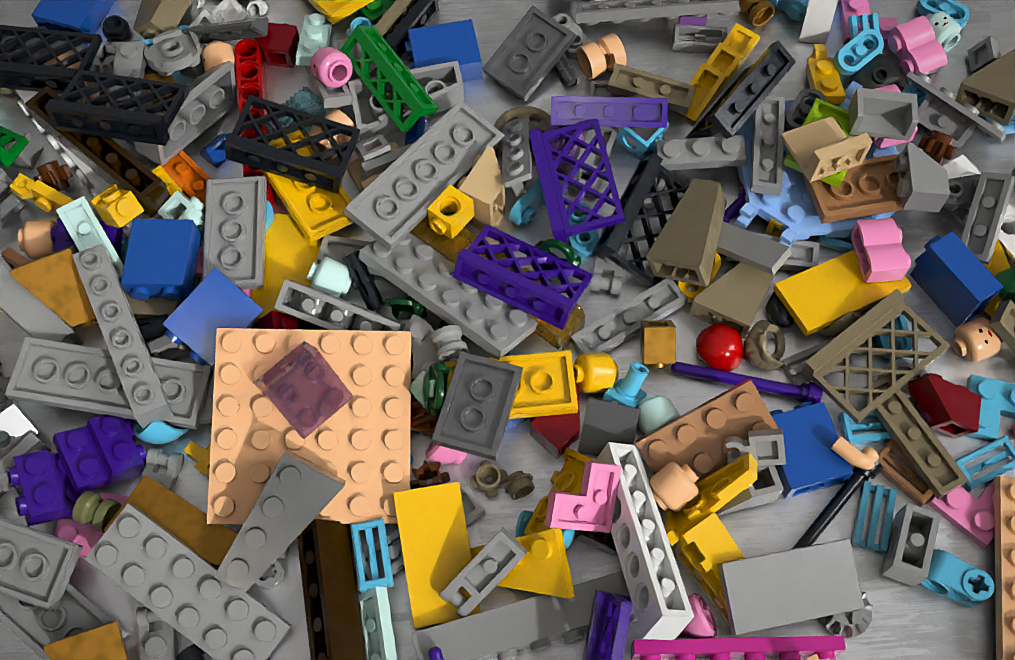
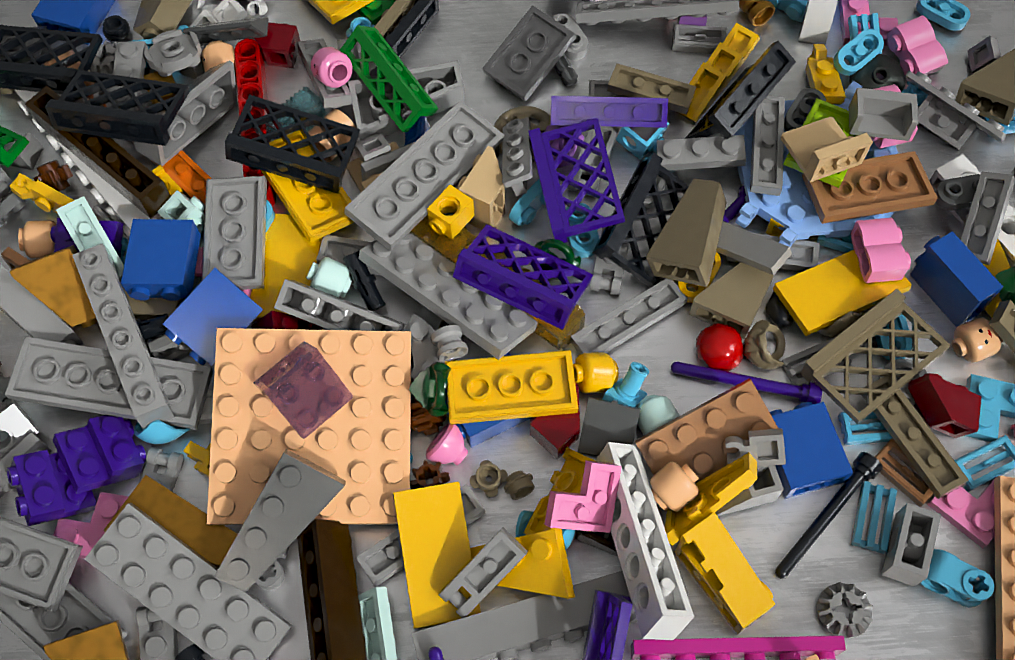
olive wheel [72,490,121,533] -> none
yellow brick [89,183,144,228] -> none
blue slope [199,133,228,168] -> none
light aqua plate [296,13,332,66] -> none
medium azure tile [350,518,394,592] -> none
dark green piece [384,296,427,320] -> none
blue brick [405,19,483,82] -> none
flat silver plate [432,351,523,461] -> none
light nougat wheel [576,33,627,80] -> none
pearl gold brick [641,320,676,368] -> none
bright pink brick [679,593,718,639] -> none
light grey tile [718,539,865,635] -> none
light nougat arm [830,436,879,470] -> none
light grey slope [894,143,950,212] -> none
reddish brown gear [917,130,957,164] -> none
light aqua head [925,11,961,52] -> none

